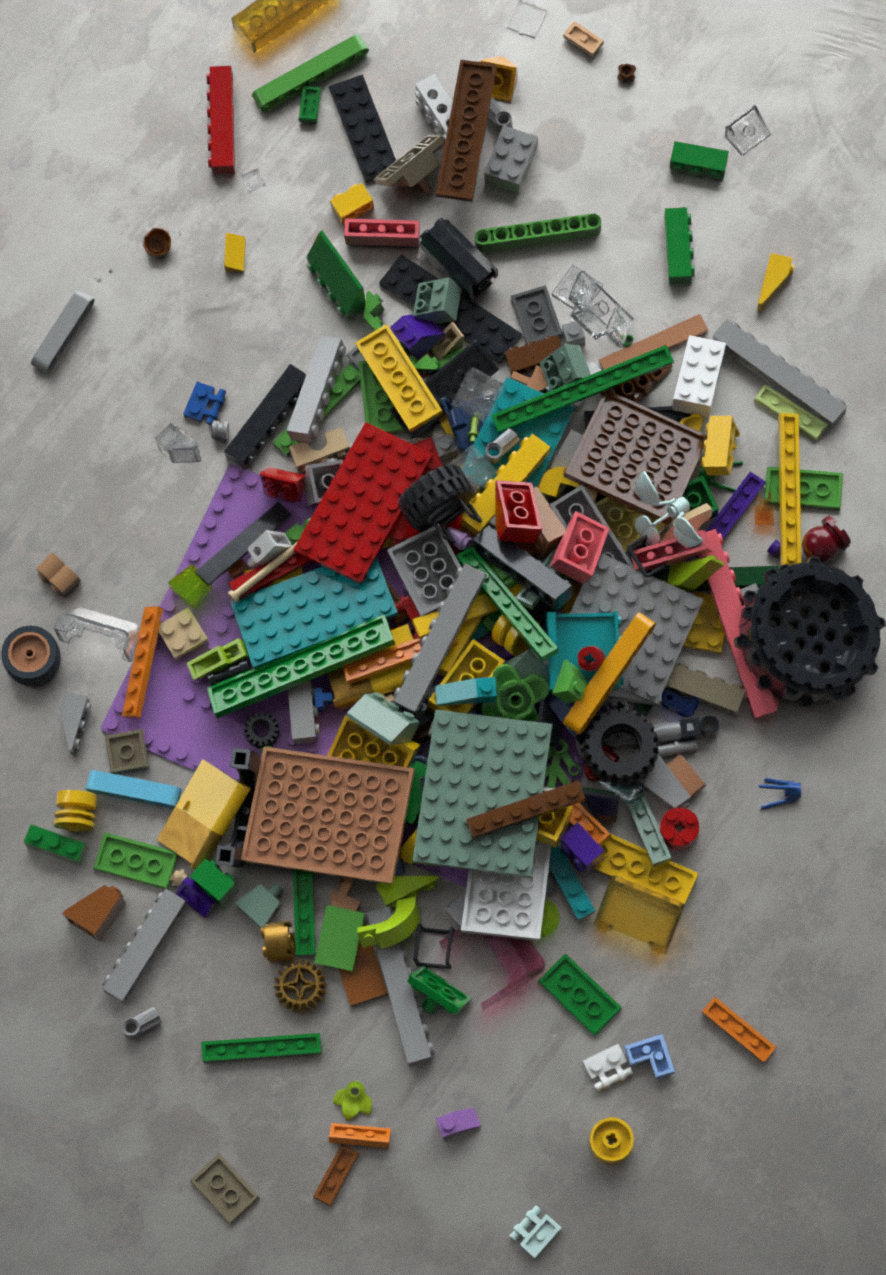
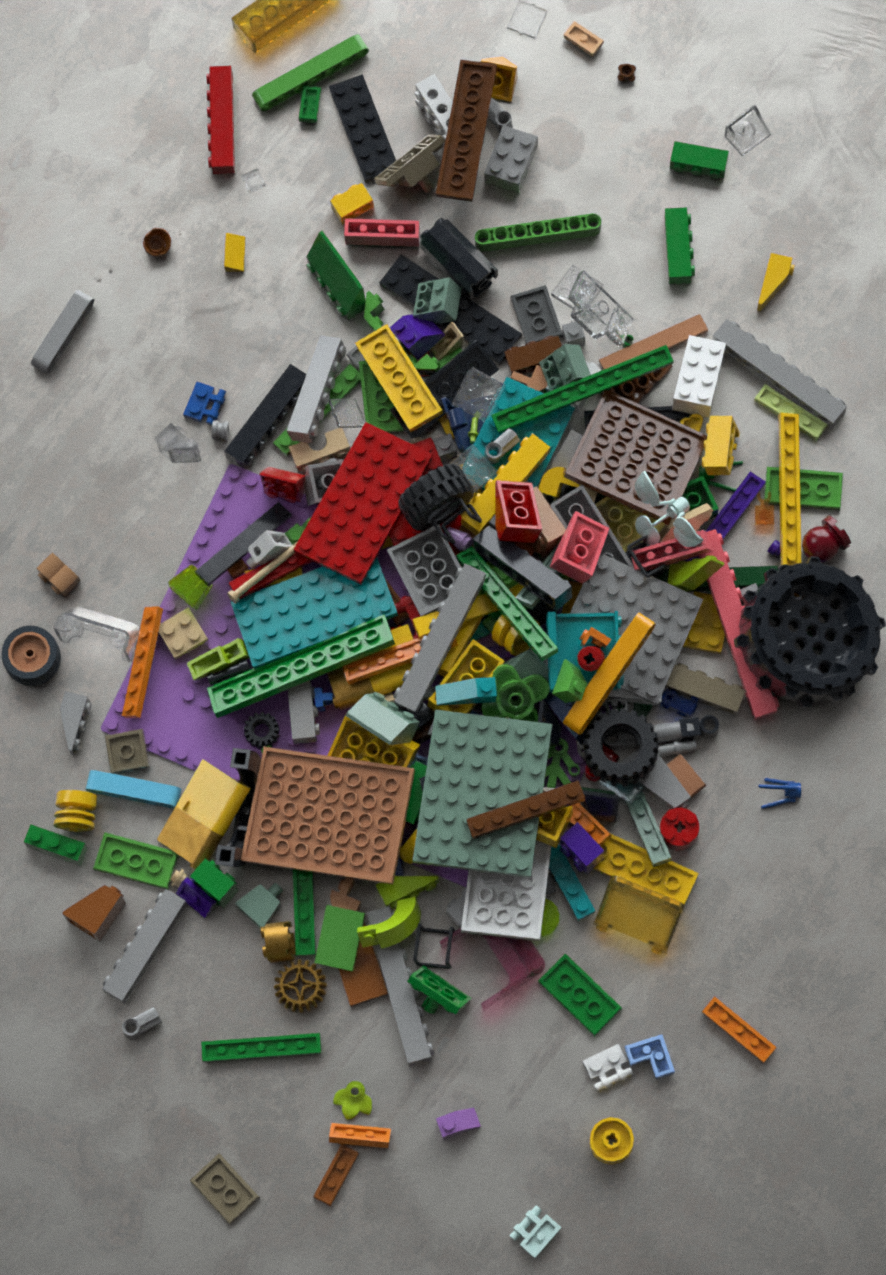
none -> clear piece [328,398,365,428]
none -> orange bracket [579,627,611,648]

